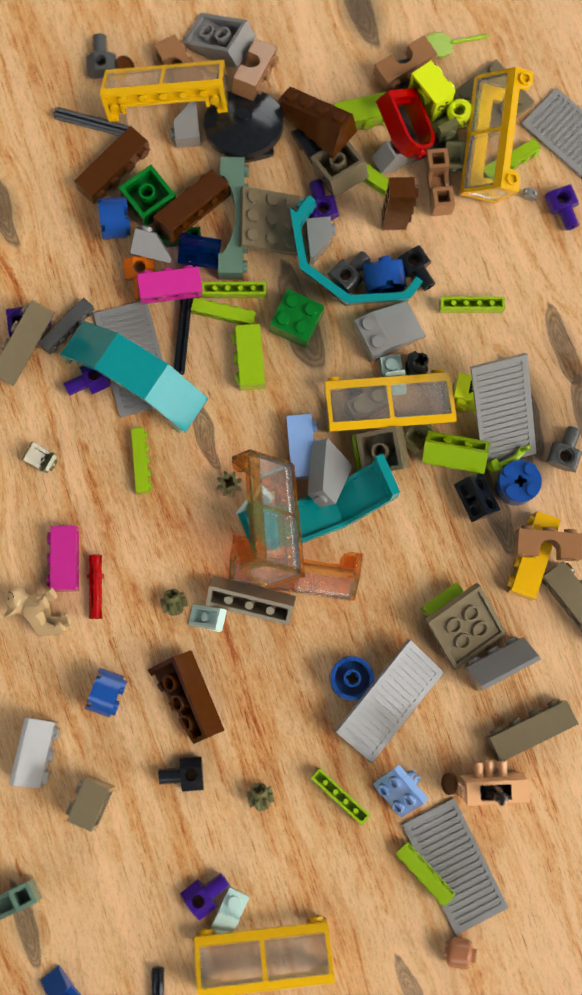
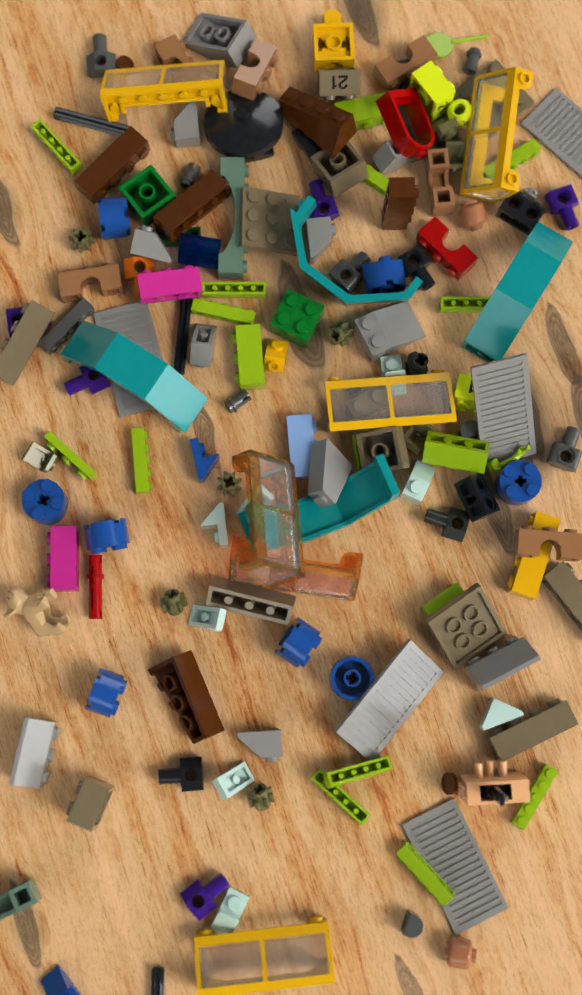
light blue plate [373,765,429,818] -> none
none -> blue brick [22,479,69,525]
none -> lime piece [31,119,82,175]
none -> lime plate [44,430,98,482]
none -> medium nougat arch [57,263,124,303]
none -> olive gear [68,226,95,254]
none -> blue brick [83,518,130,554]
none -> dark grey pin [180,162,201,189]
none -> light grey slope [190,324,217,367]
none -> blue slope [190,437,220,483]
none -> light aqua slope [200,503,229,548]
none -> light aqua slope [212,761,255,801]
none -> dark grey pin [224,389,252,413]
none -> light grey slope [237,730,283,762]
none -> yellow bracket [264,339,289,373]
none -> blue brick [275,617,322,668]
none -> yellow brick [312,9,355,73]
none -> dark tan brick [317,67,360,100]
none -> lime piece [323,756,393,789]
none -> olive gear [329,320,354,347]
none -> light aqua slope [400,460,436,506]
none -> dark grey brick [401,910,423,938]
none -> red arch [416,216,478,281]
none -> pearl dark grey piece [424,507,470,542]
none -> dark grey brick [457,420,478,439]
none -> nougat head [458,200,487,232]
none -> teal panel [461,222,573,362]
none -> dark grey pin [464,47,482,75]
none -> light aqua slope [479,698,524,731]
none -> black brick [496,191,546,236]
none -> lime piece [510,764,558,830]

